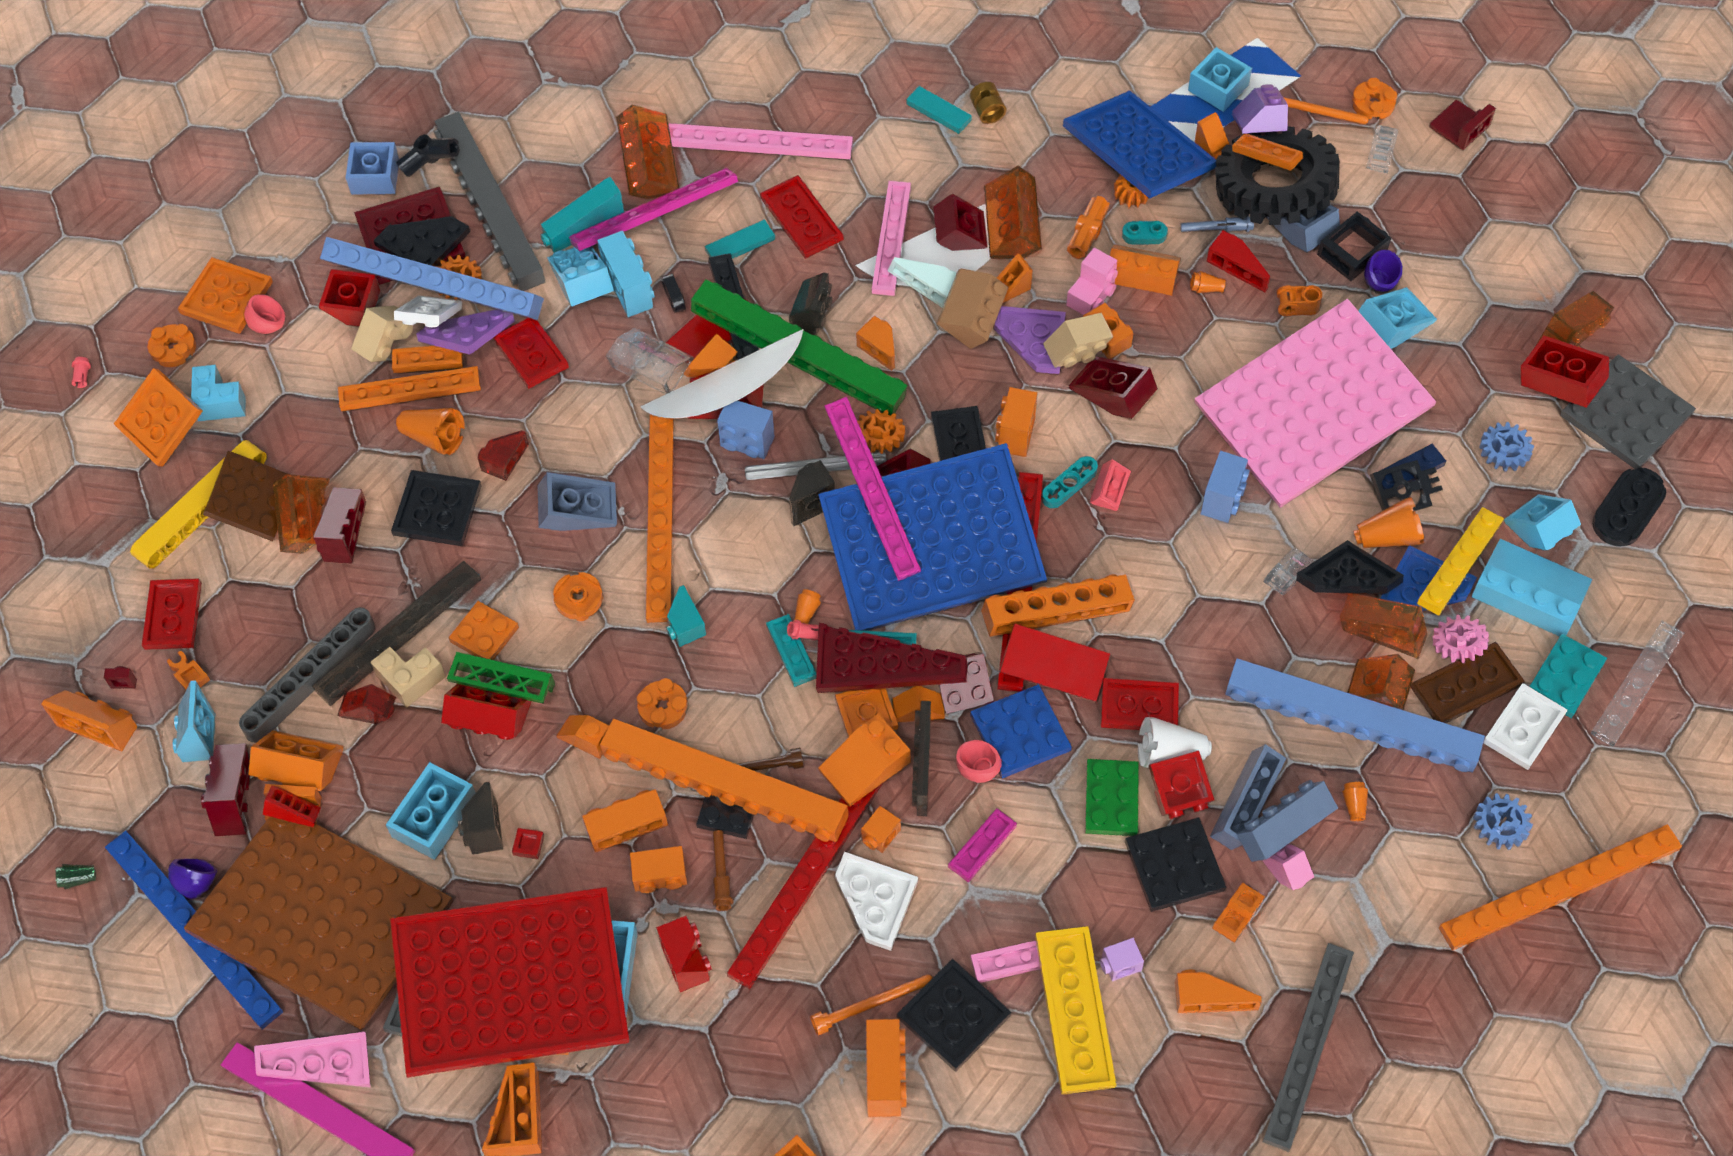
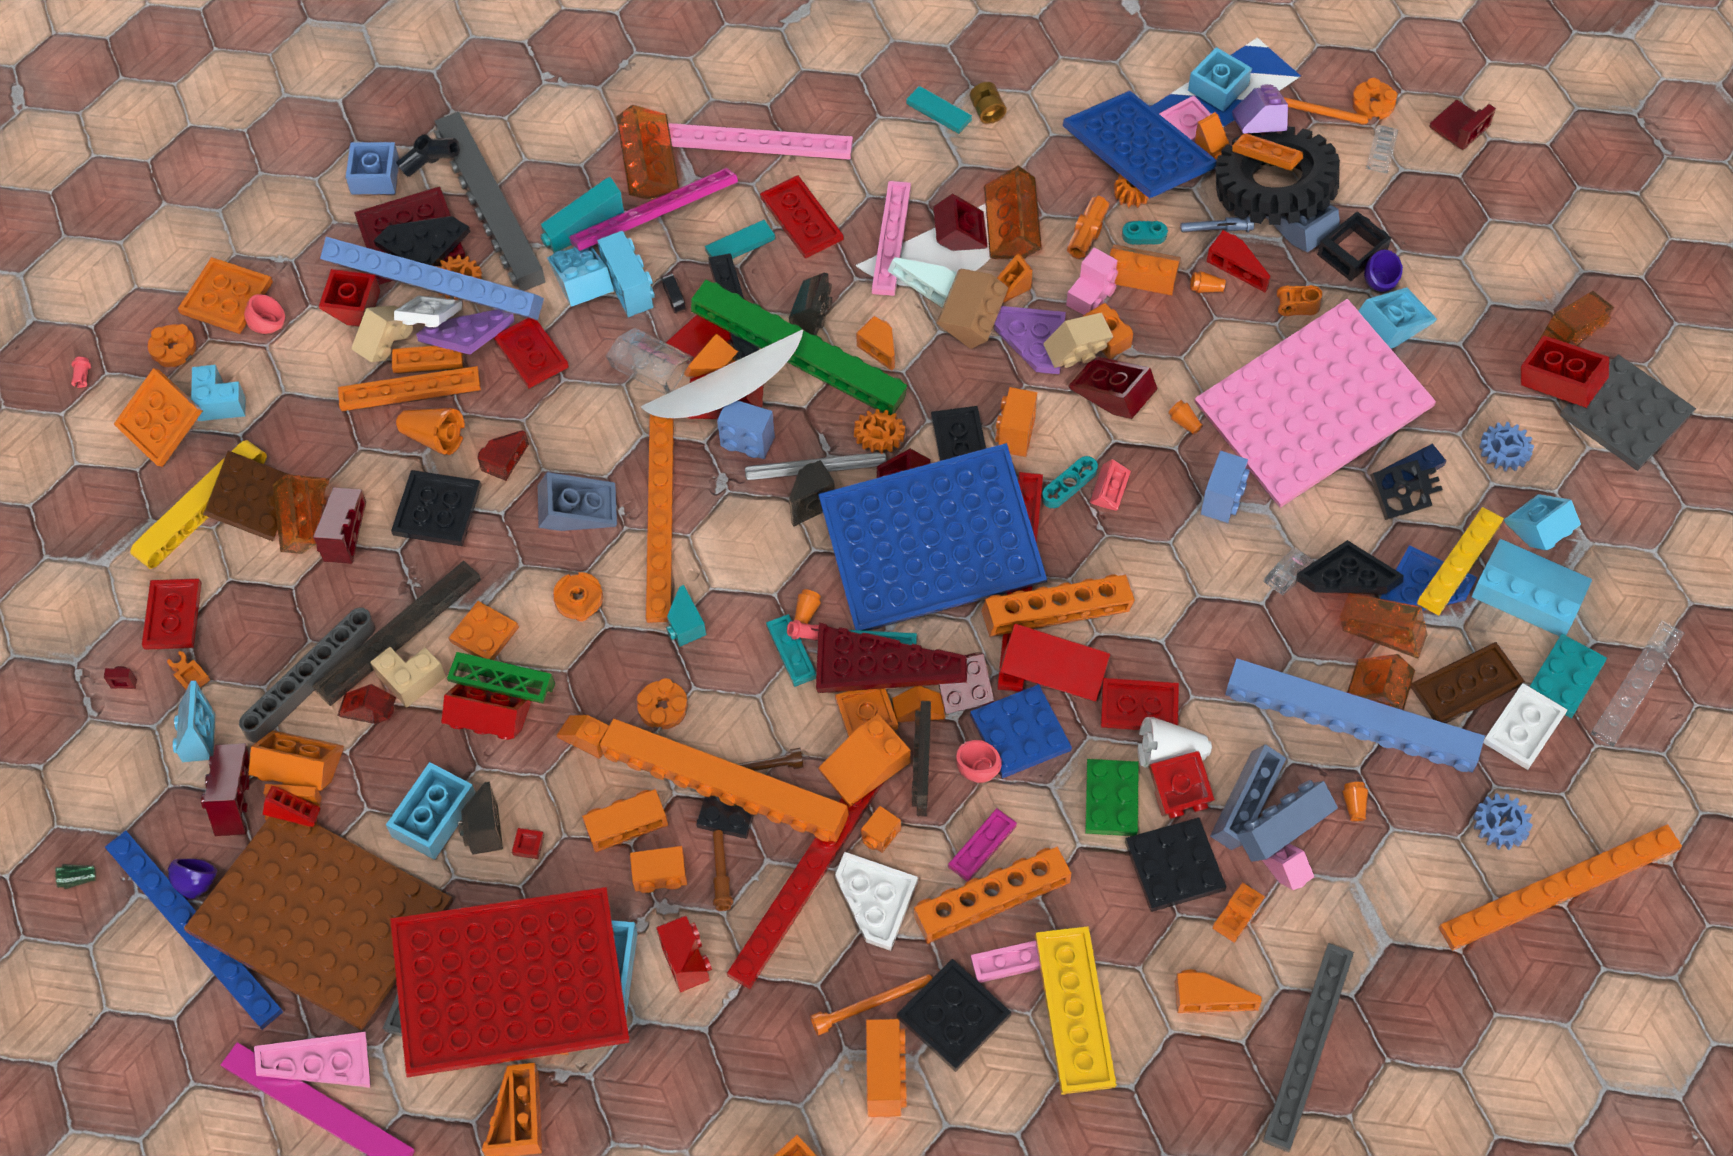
orange slope [41,690,138,752] -> none
dark pink tile [824,397,921,581] -> none
lavender brick [1100,938,1144,981] -> none
orange cone [1353,497,1425,548] -> none
bright pink gear [1433,615,1489,663] -> none
black tile [1592,468,1666,547] -> none
none -> orange brick [914,846,1071,944]
none -> bright pink plate [1159,95,1211,142]
none -> orange cone [1168,400,1203,435]

